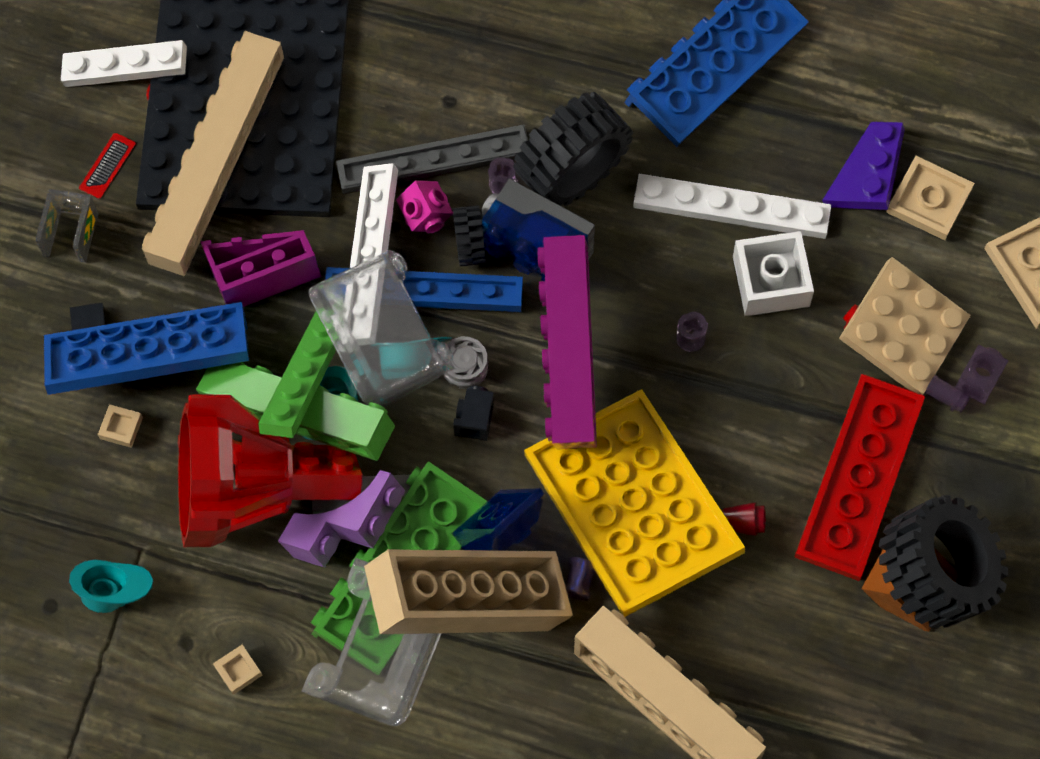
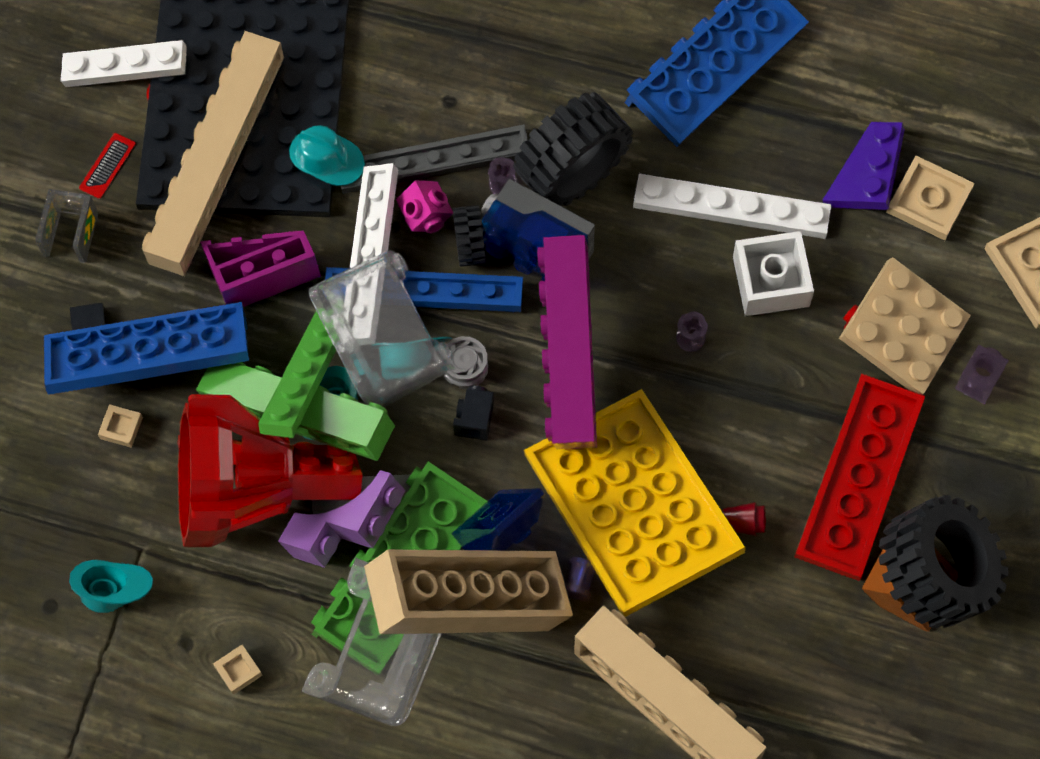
clear purple pin [925,375,971,413] -> none
none -> teal piece [289,125,365,186]

